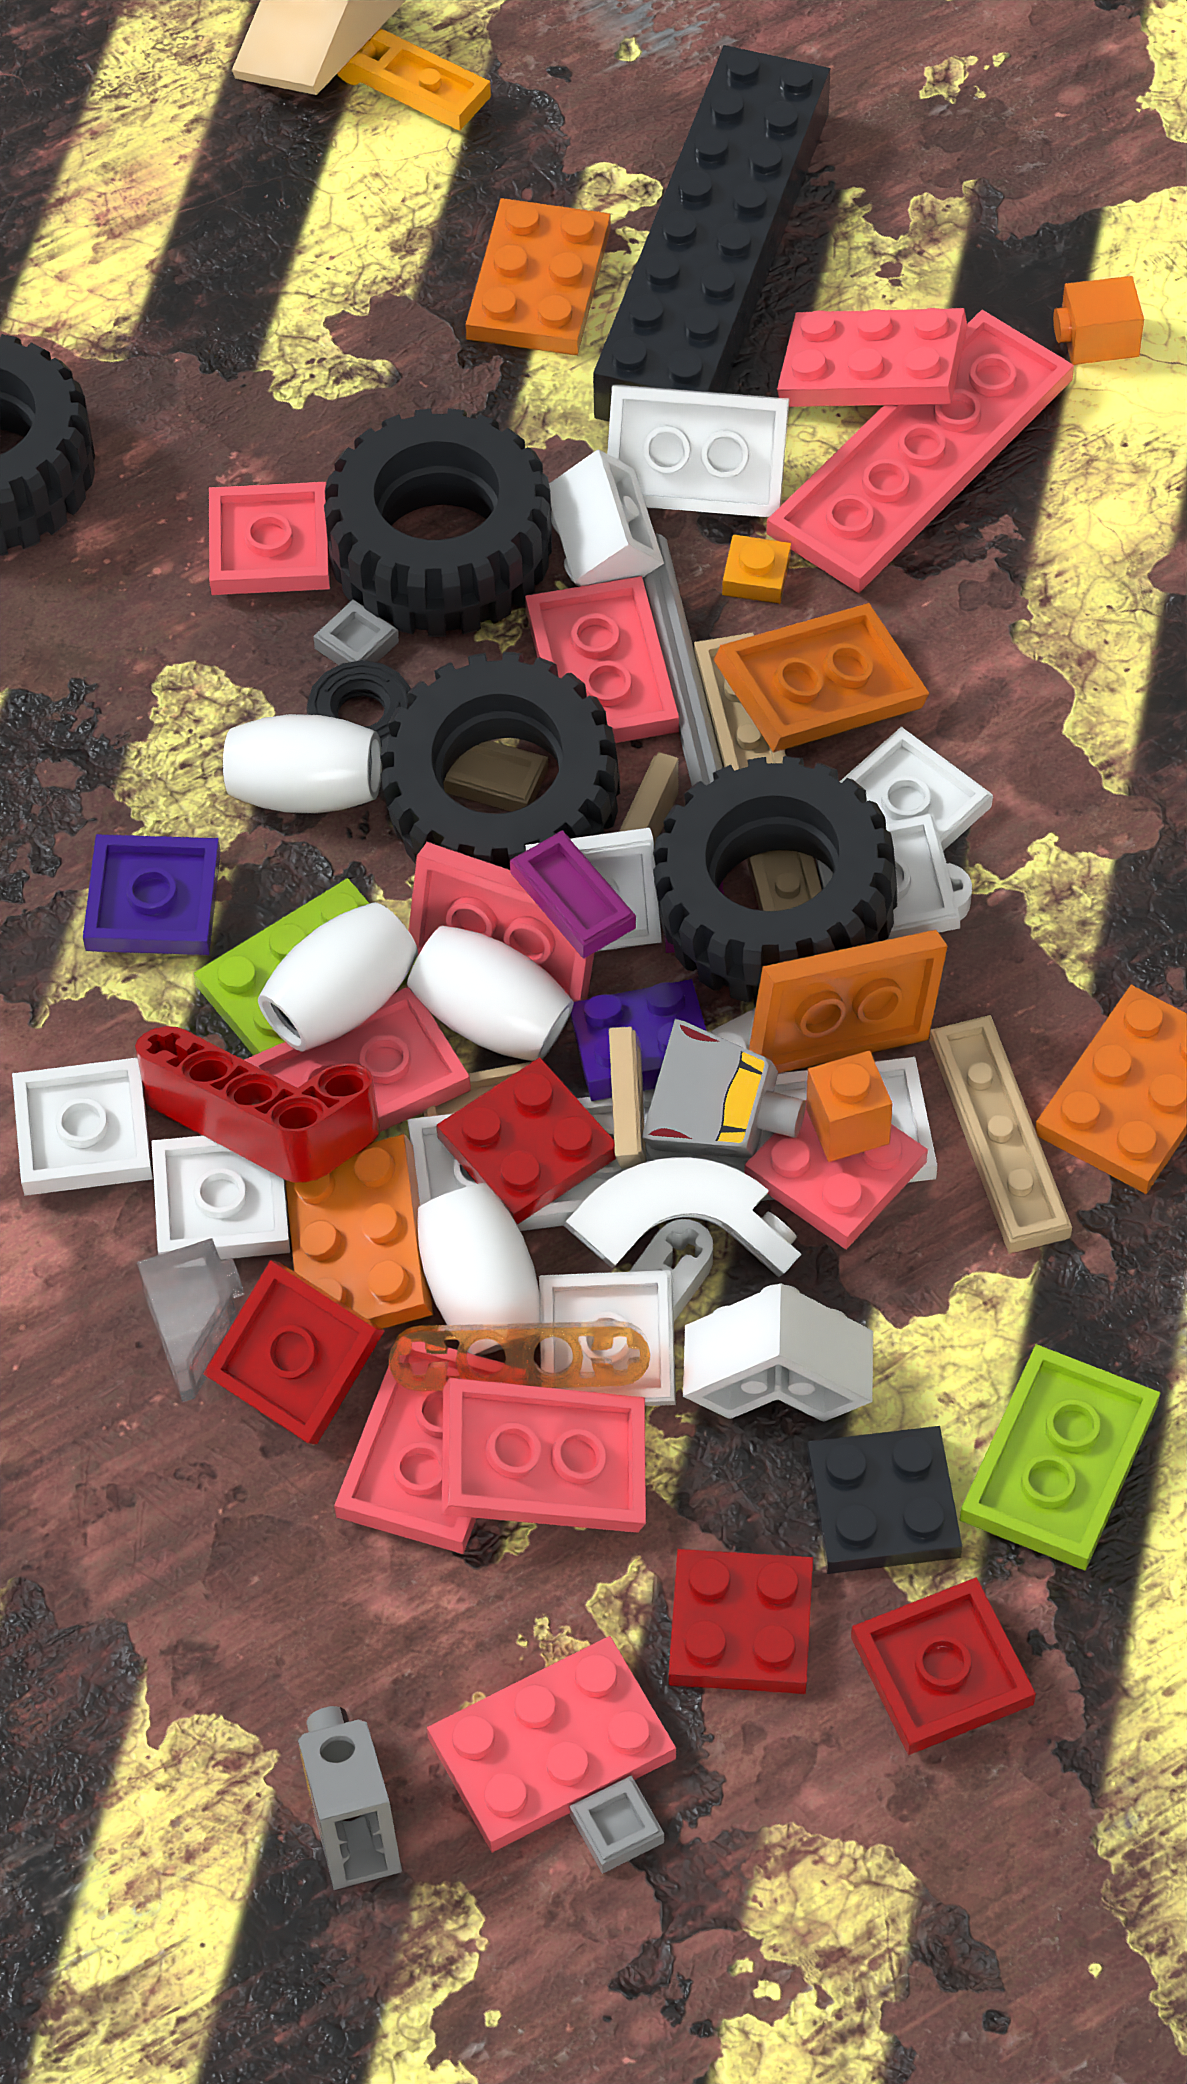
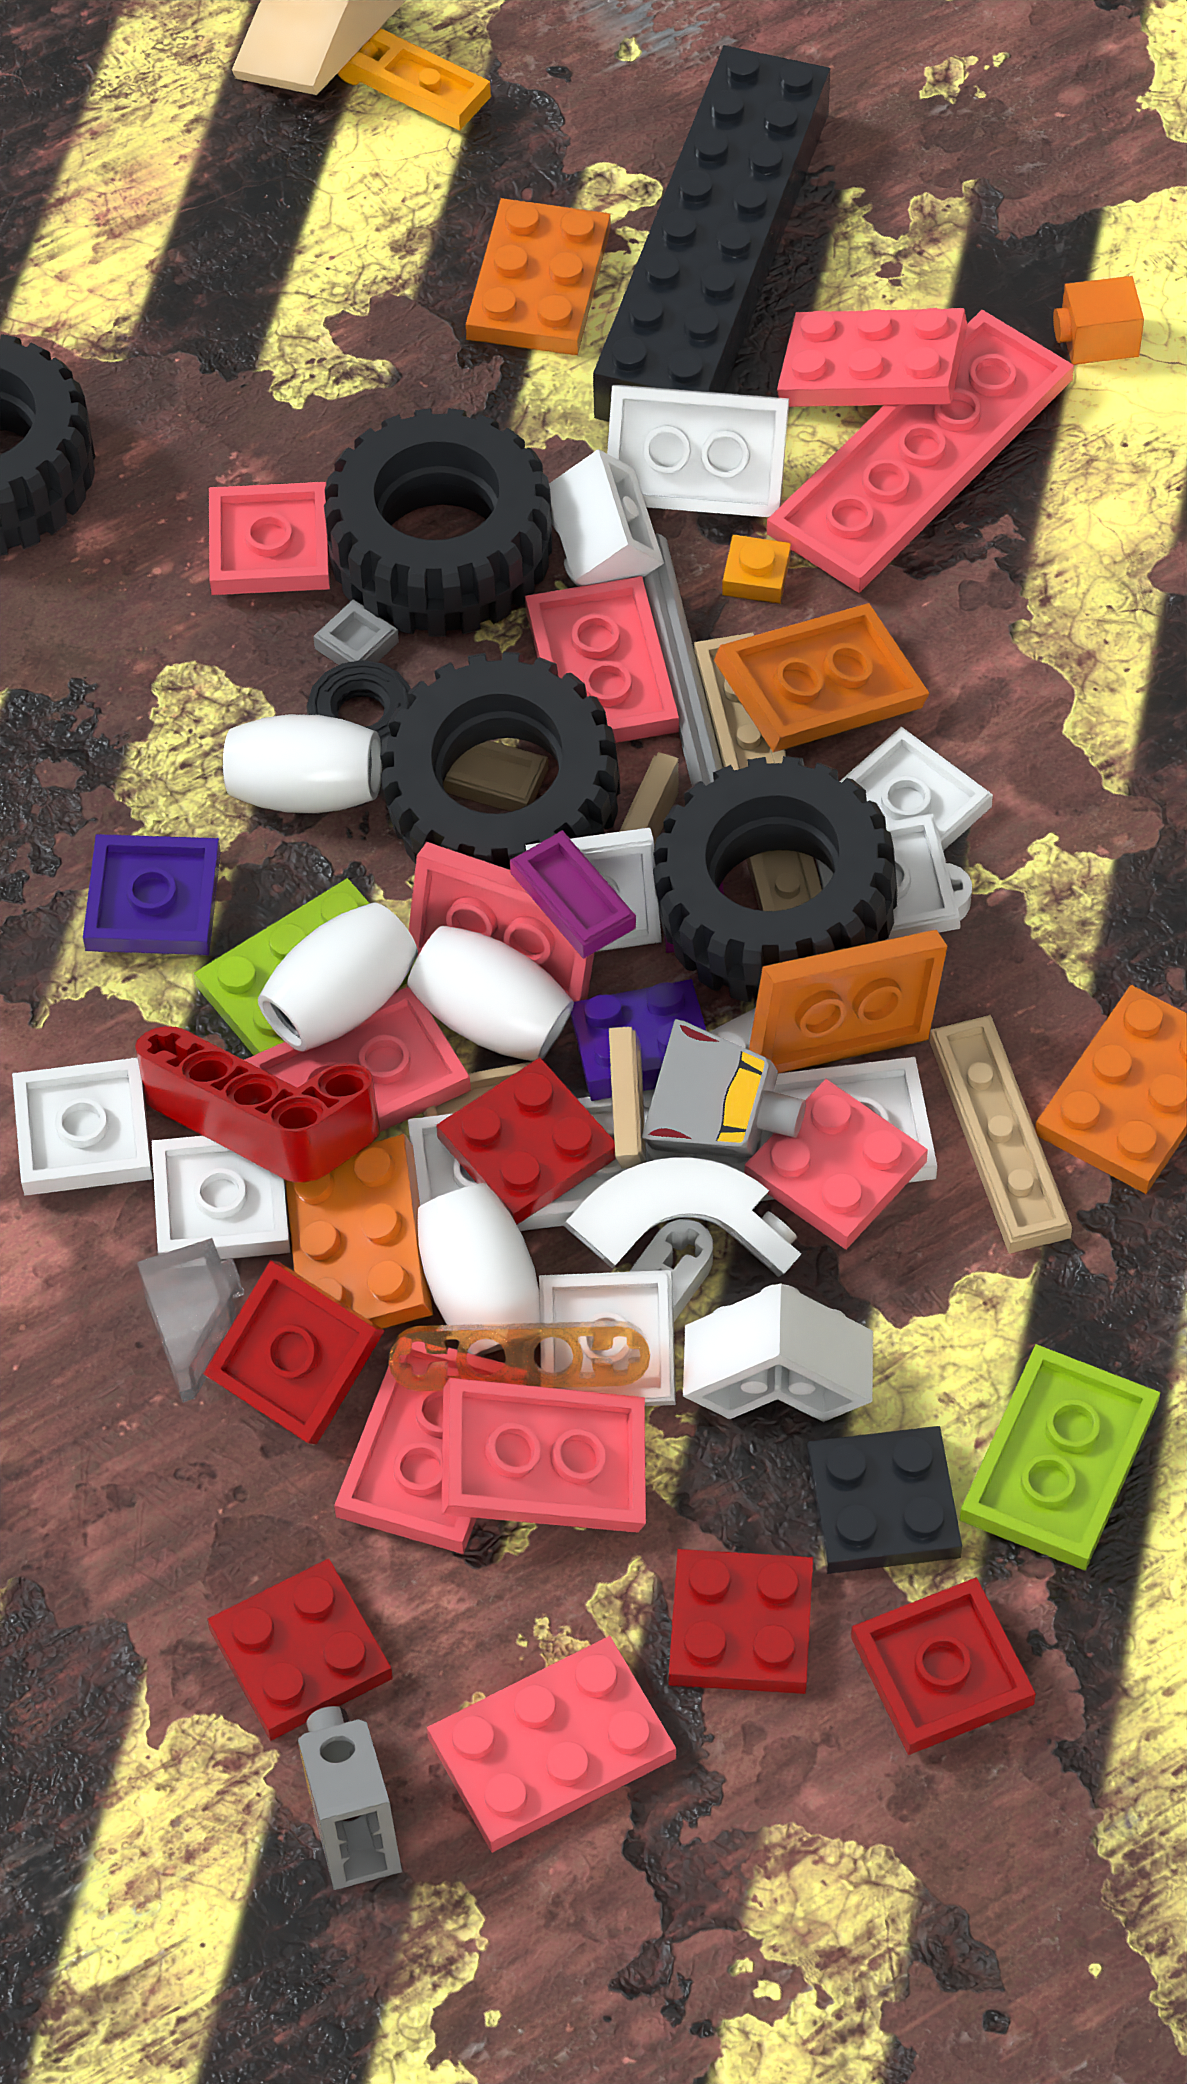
light grey tile [569,1775,664,1874] -> none
orange brick [806,1050,893,1162] -> none
none -> red plate [207,1558,393,1741]

